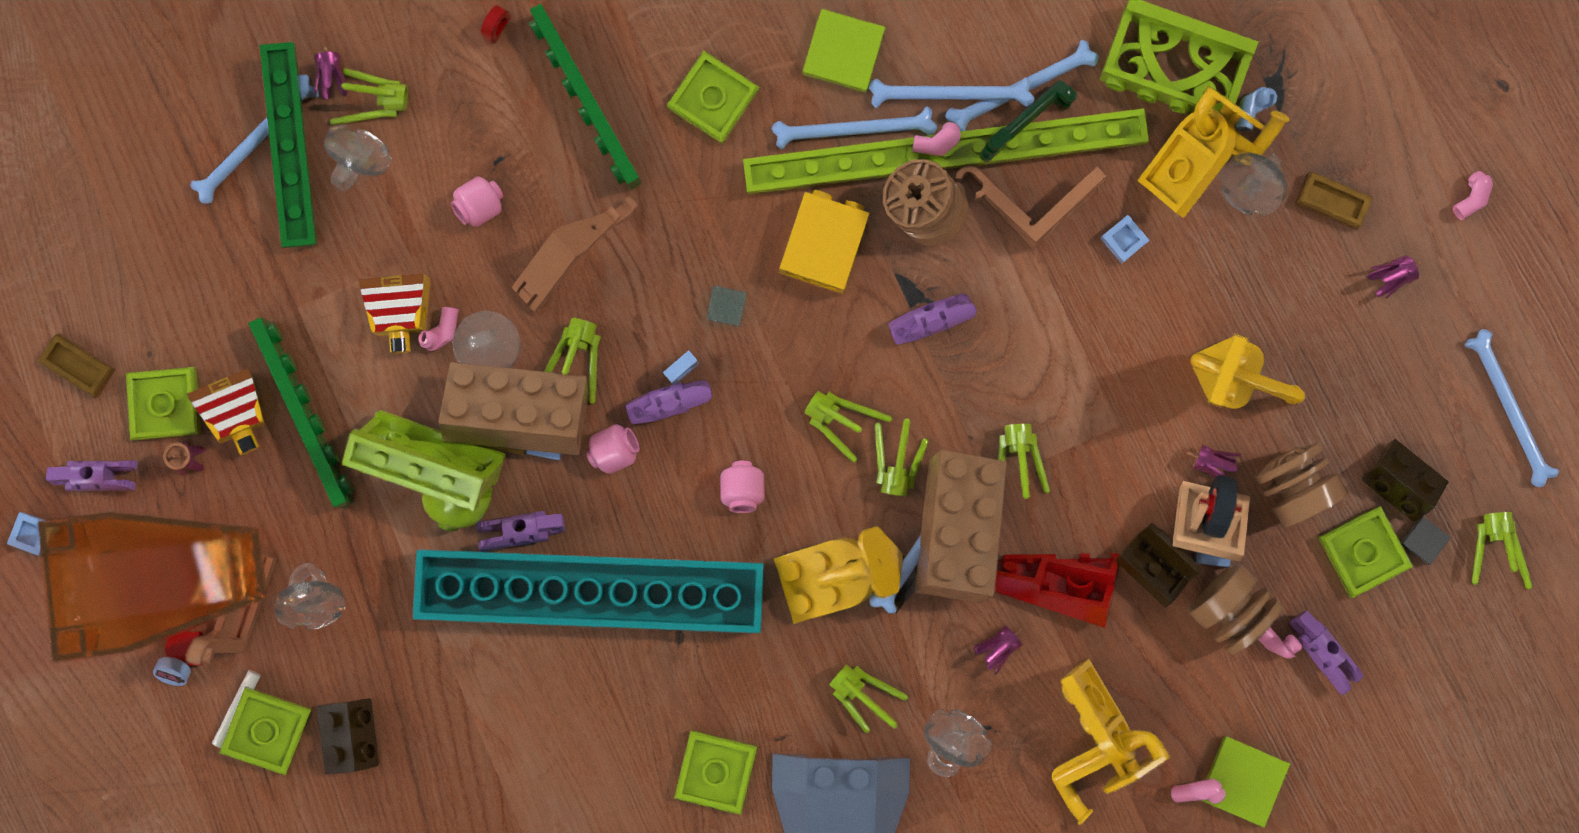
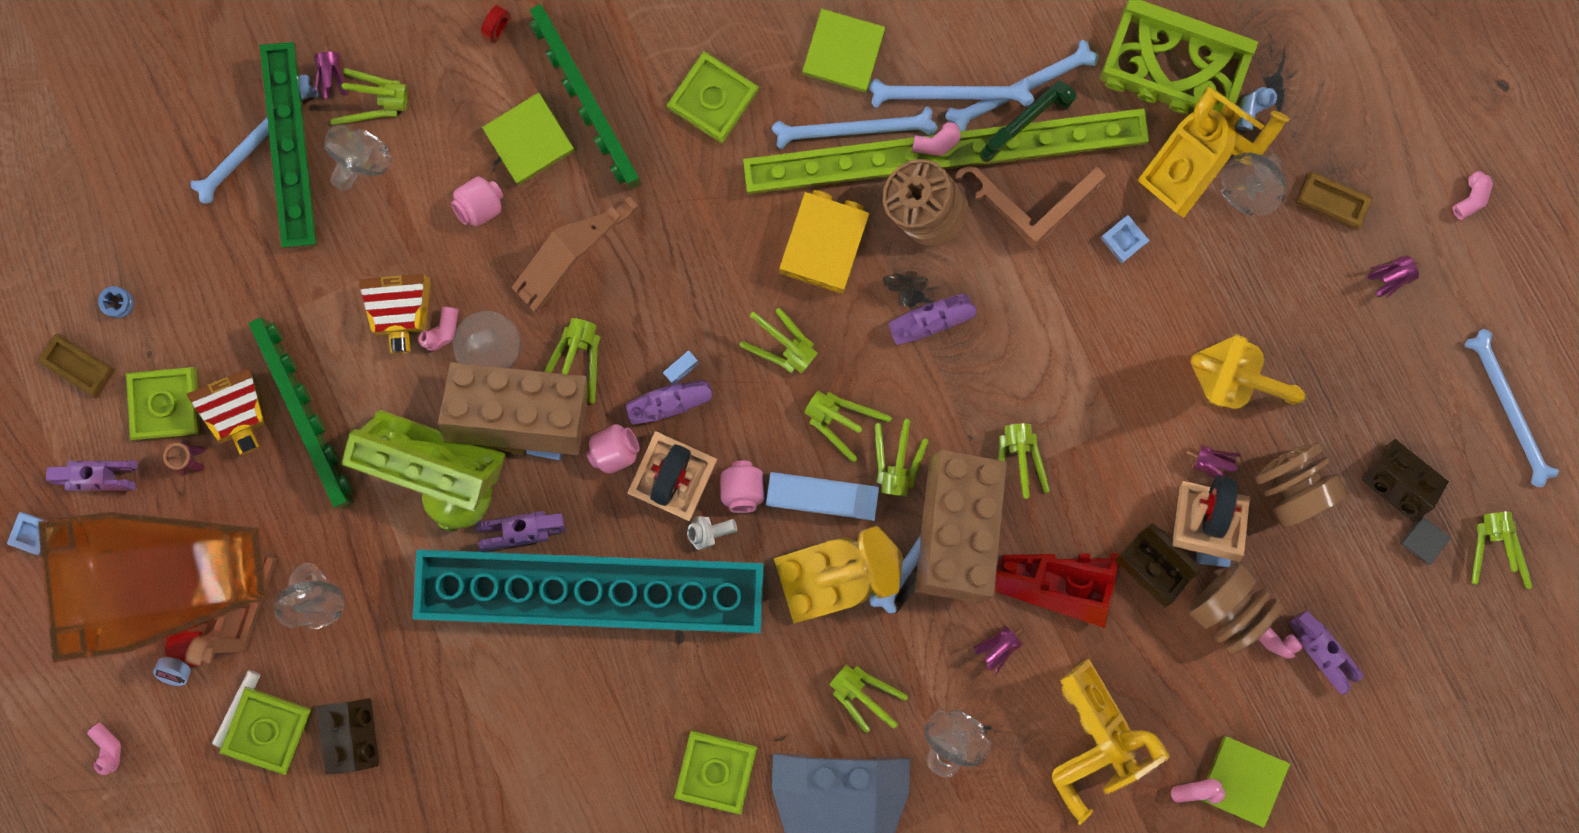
clear light blue tile [706,286,747,327] -> none
lime tile [1317,506,1413,598] -> none
none -> bright pink arm [87,722,121,775]
none -> medium blue bush [98,286,134,318]
none -> lime tile [482,93,575,186]
none -> light nougat plate [627,431,718,521]
none -> white plate [687,516,738,550]
none -> lime plant [740,308,818,374]
none -> light blue piece [766,472,879,521]
none -> clear smoke plant [883,271,928,306]

